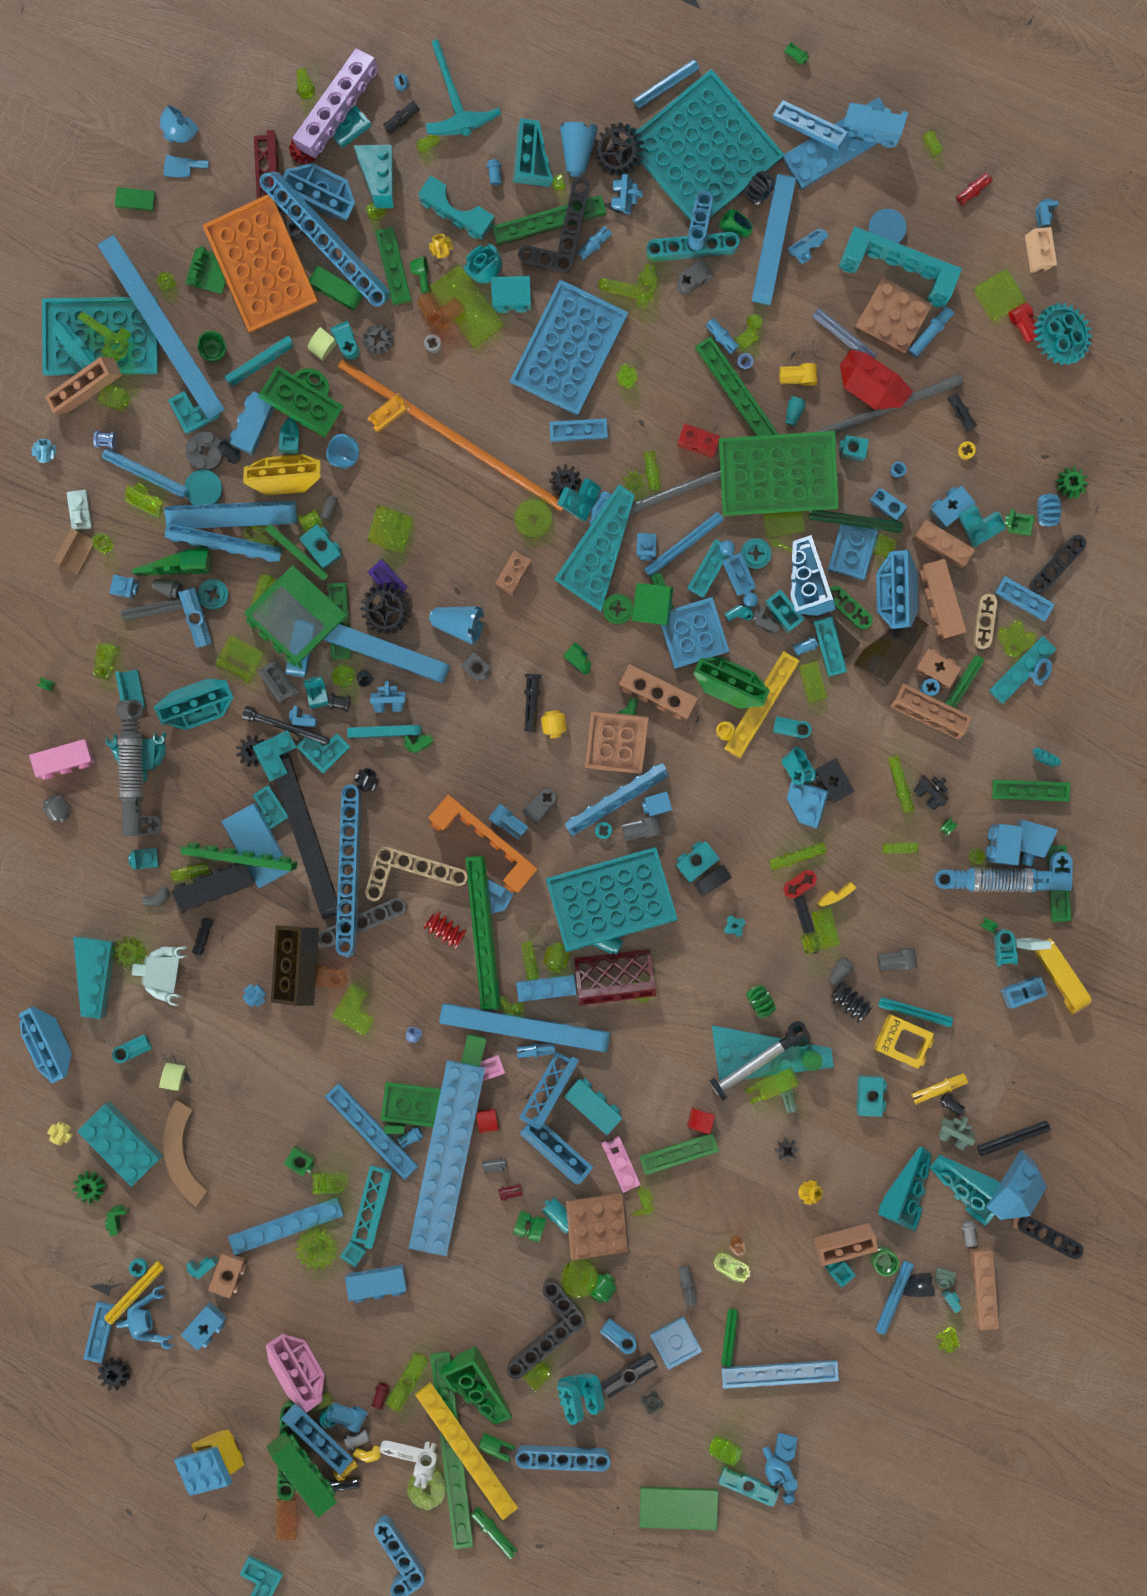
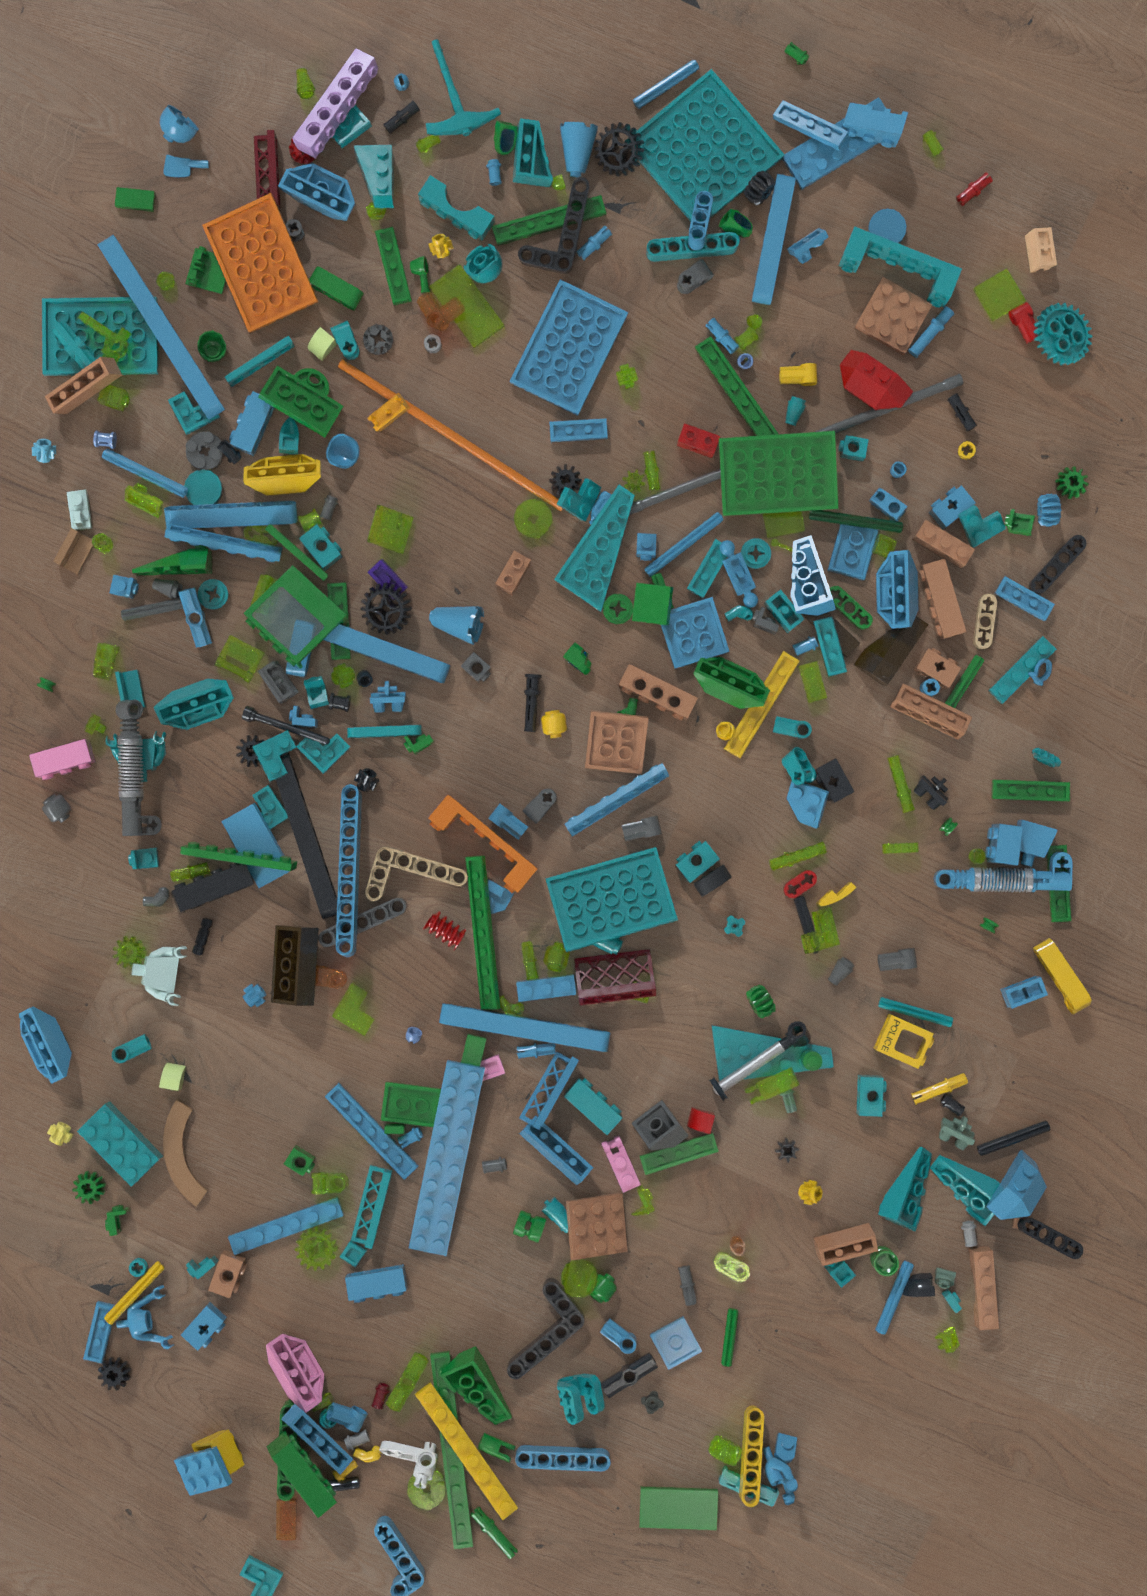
teal wedge [73,936,117,1019] -> none
dark azure beam [260,171,390,306] -> none
red brick [476,1108,499,1134] -> none
teal slope [491,276,531,313] -> none
dark red pin [498,1183,523,1202] -> none
clear neon green plate [522,1362,552,1392] -> none
teal bush [595,822,612,839] -> none
clear neon green piece [597,264,658,309] -> none
dark azure hips [611,174,643,214] -> none
dark azure brick [642,791,672,817] -> none
dark azure plate [721,1360,839,1389] -> none
sand blue axle [813,308,876,358] -> none
black piece [830,981,873,1023] -> none
teal piece [994,929,1018,967] -> none
clear neon green plate [998,620,1036,657] -> none
light aqua tile [1015,938,1051,950] -> none
dark azure bracket [1035,199,1059,228] -> none
none -> clear neon green tile [83,713,107,735]
none -> rock [493,121,518,155]
none -> dark grey slope [632,1100,689,1150]
none -> yellow beam [739,1405,764,1507]

